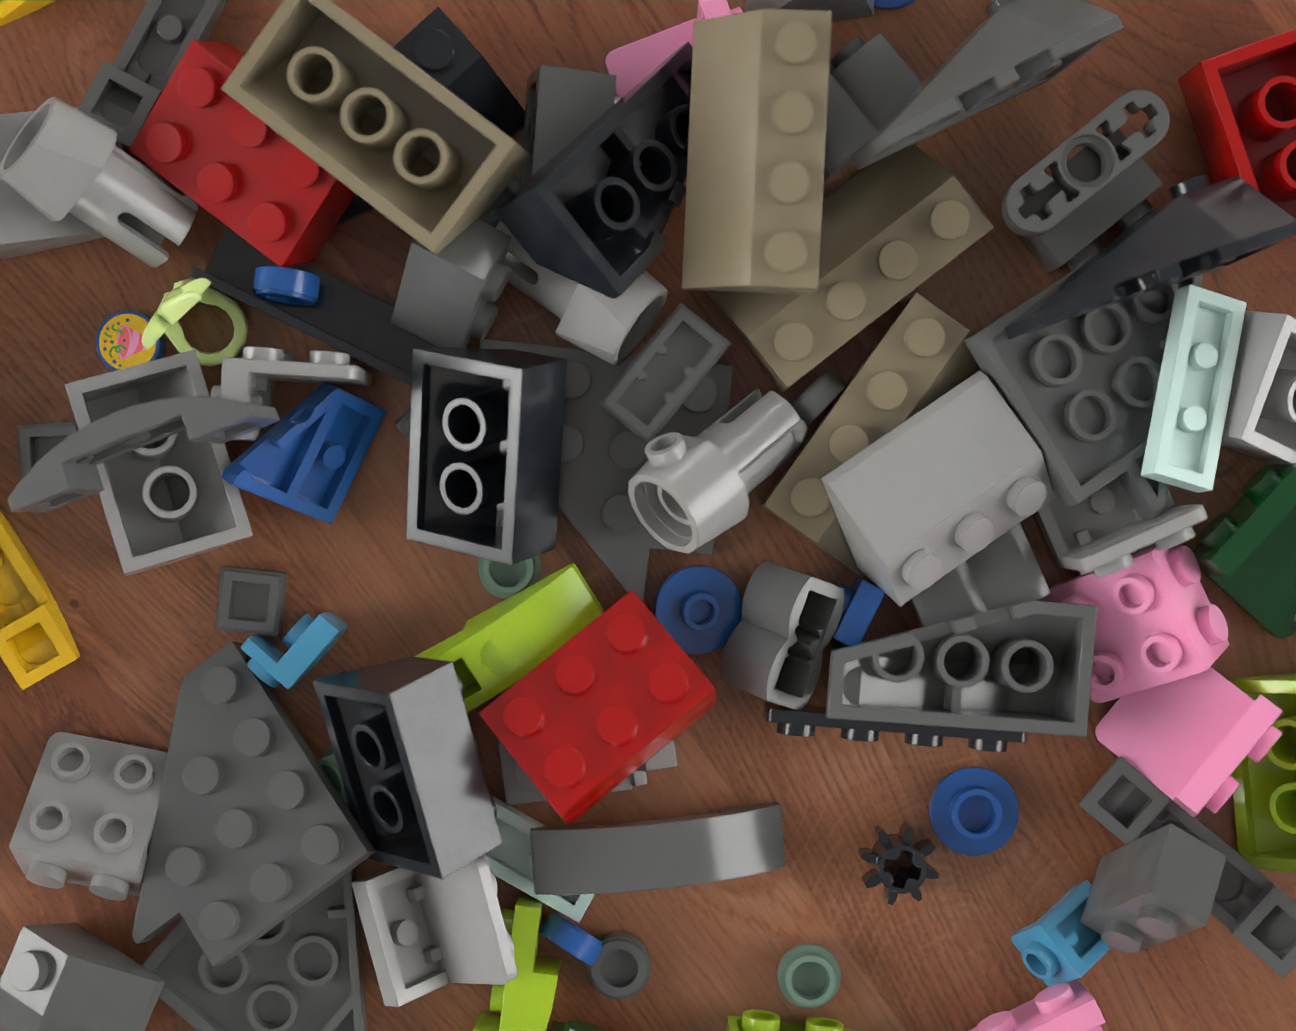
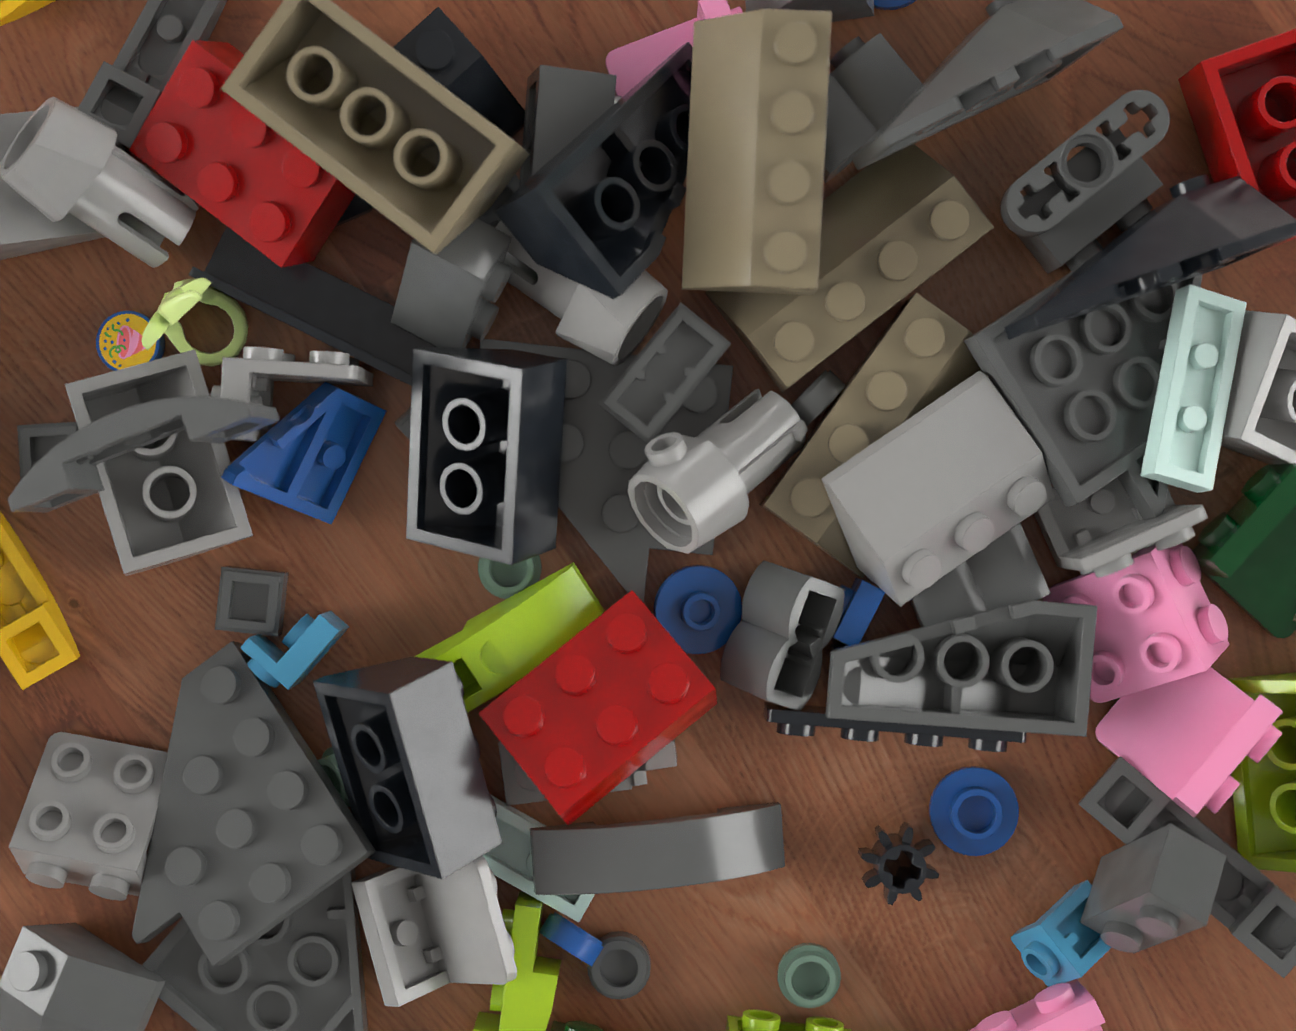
blue tile [252,266,321,306] -> none

